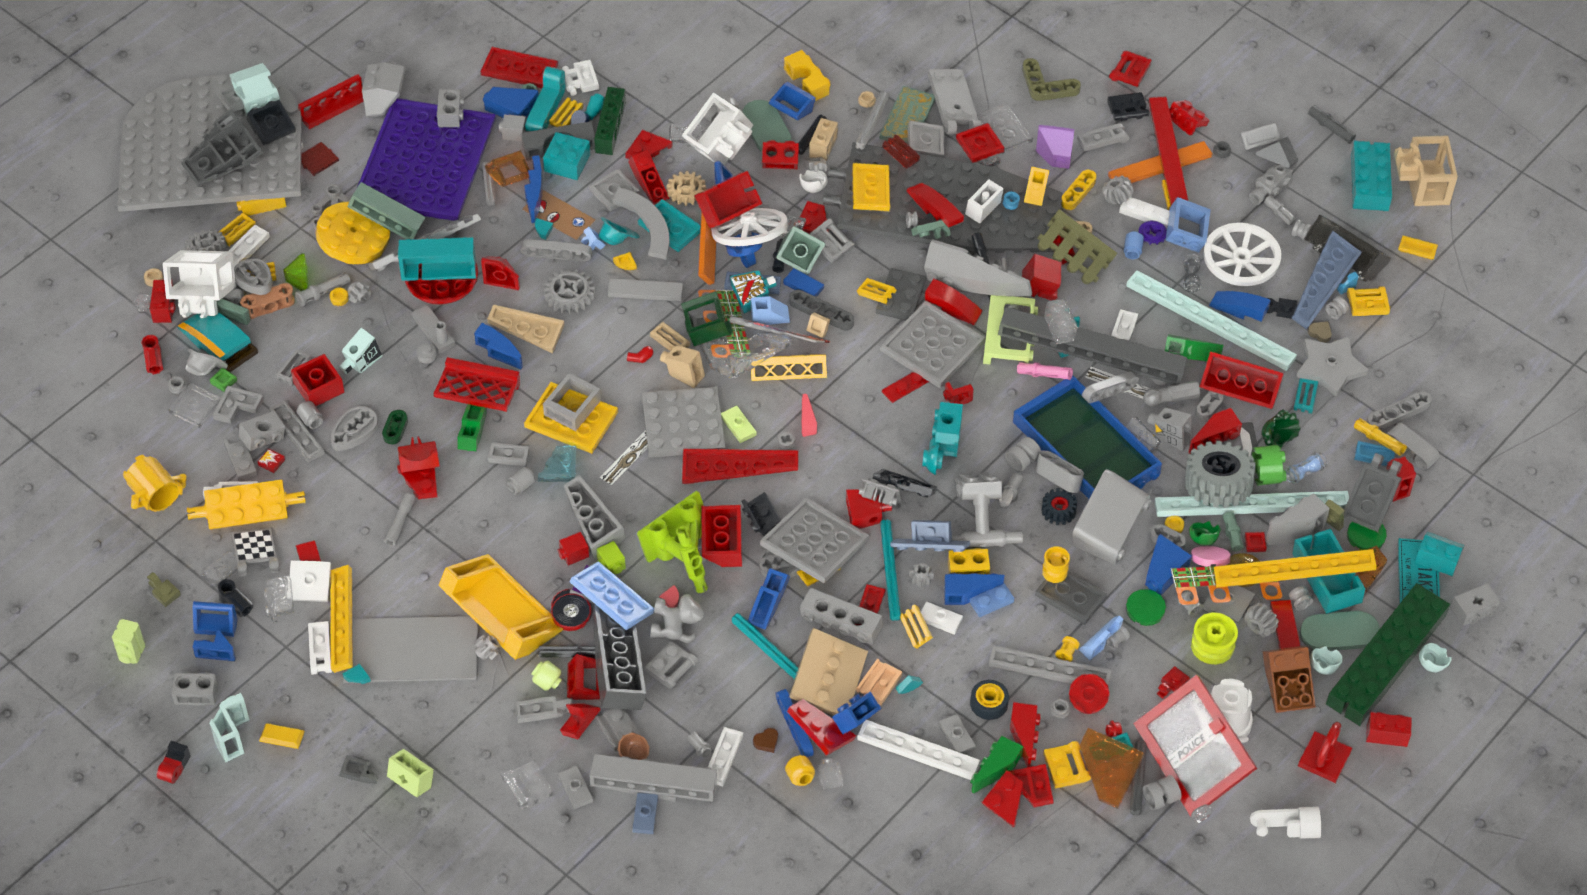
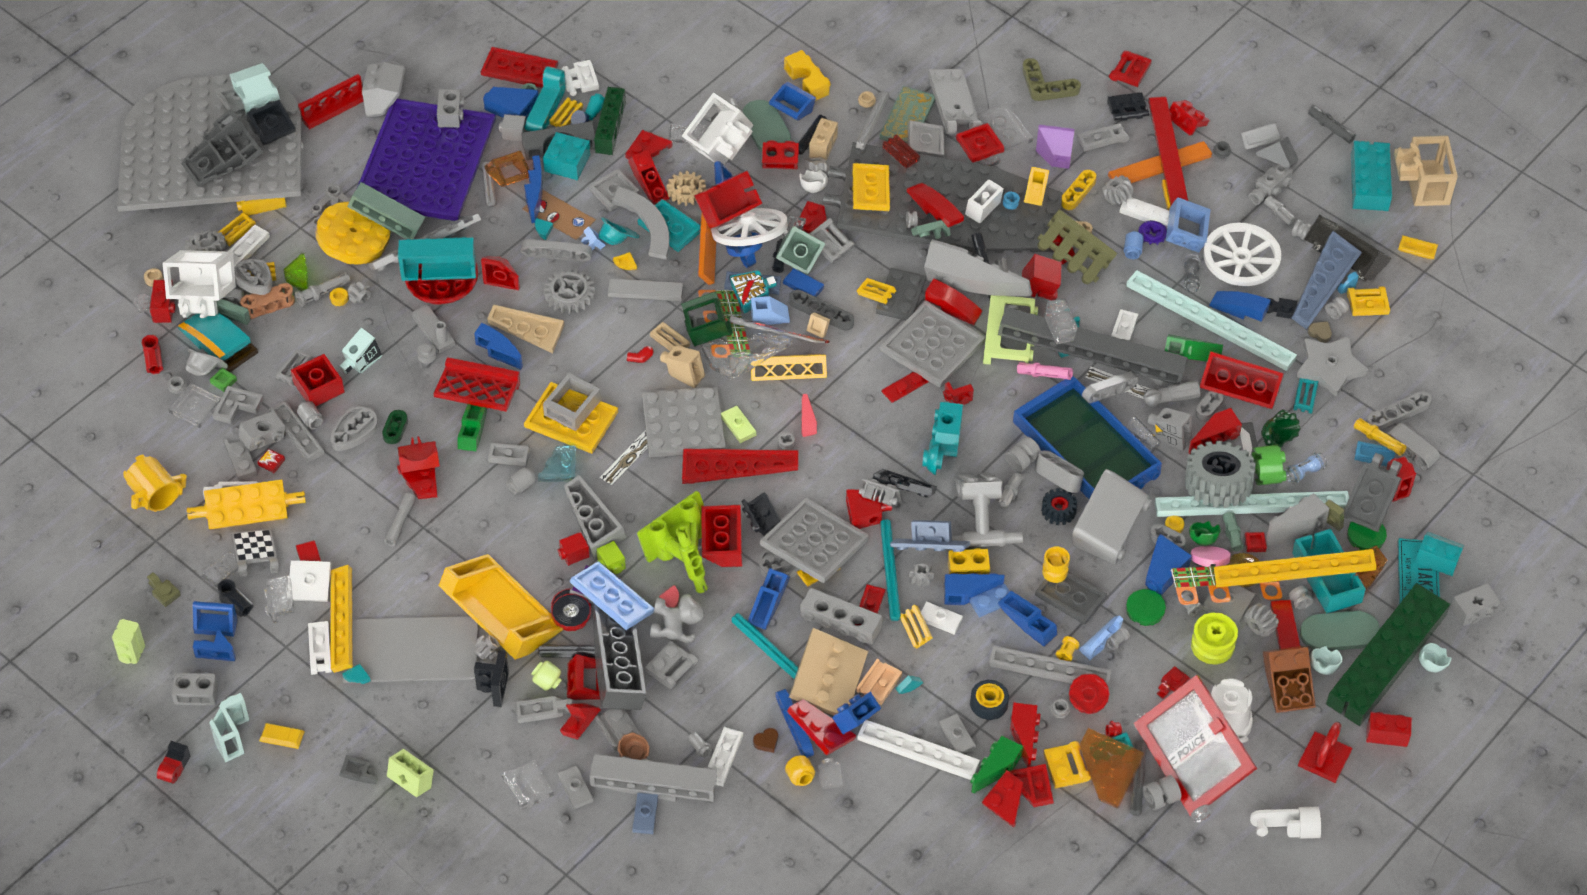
clear red piece [301,142,339,176] -> none
none -> black bracket [474,651,509,707]
none -> blue slope [998,591,1057,646]

